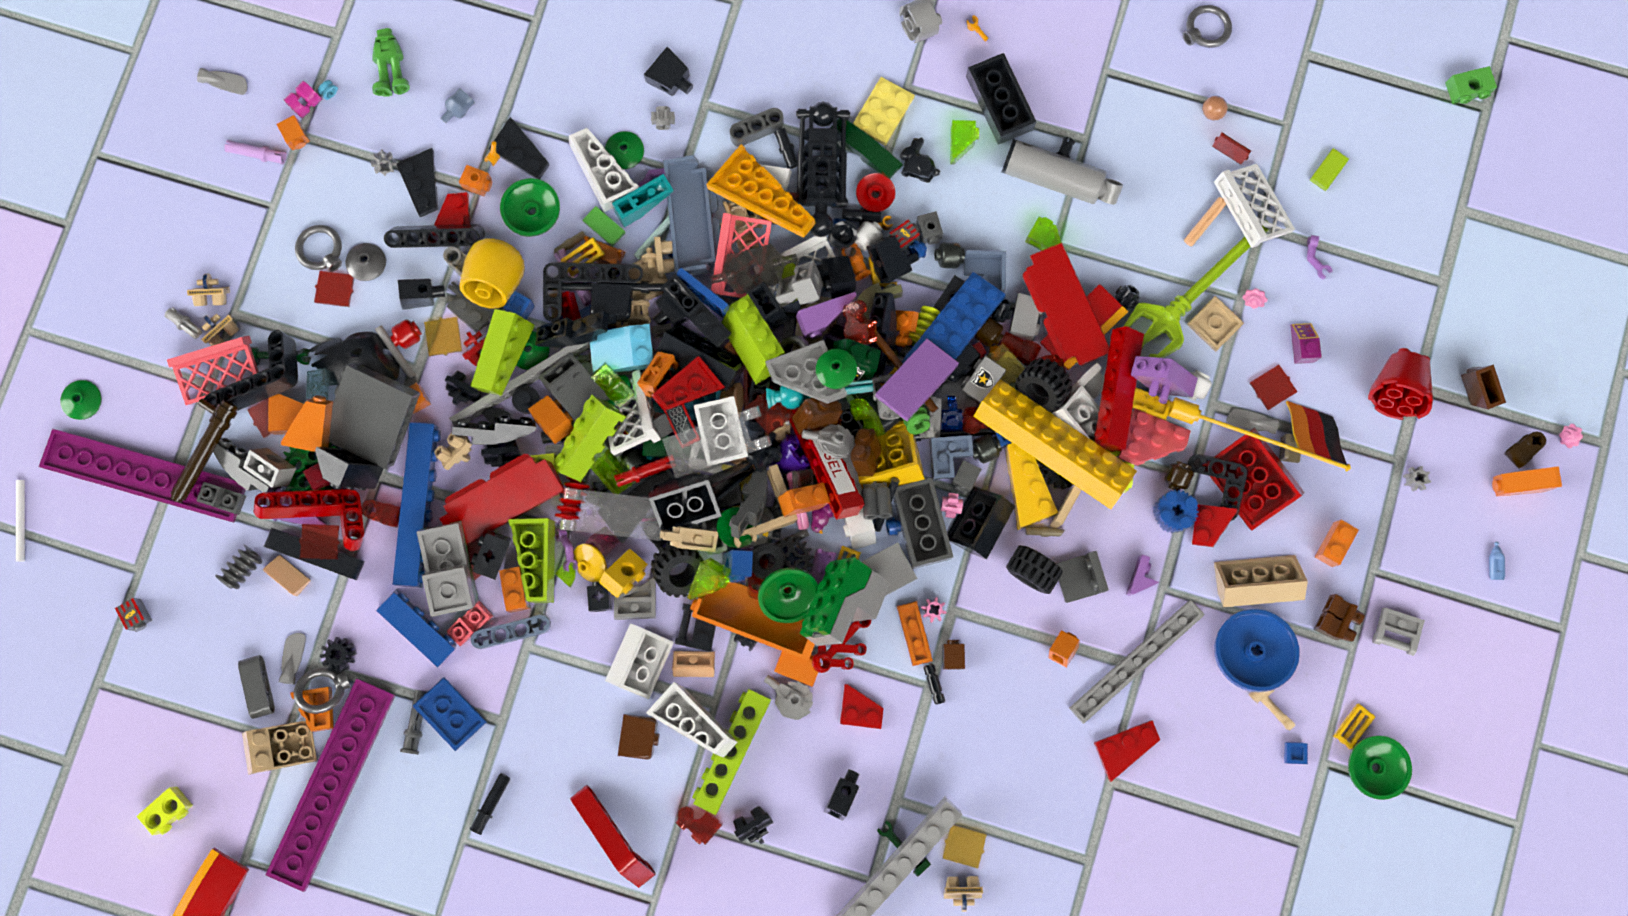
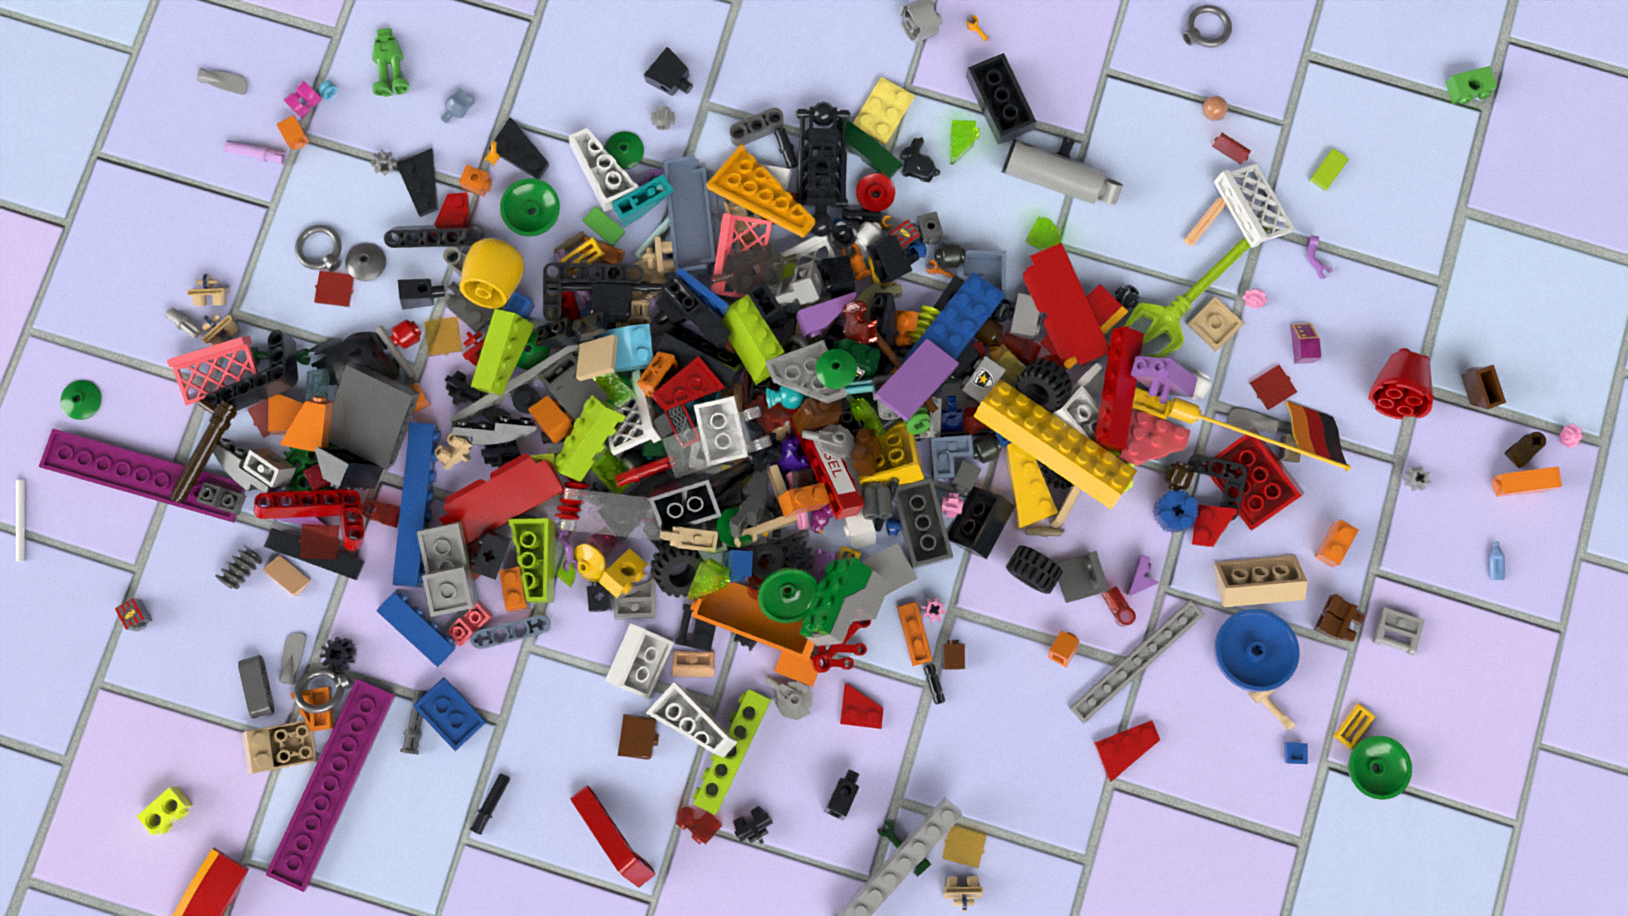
none -> tan tile [576,334,618,381]
none -> orange hand [926,260,953,278]
none -> clear red piece [1101,586,1136,627]

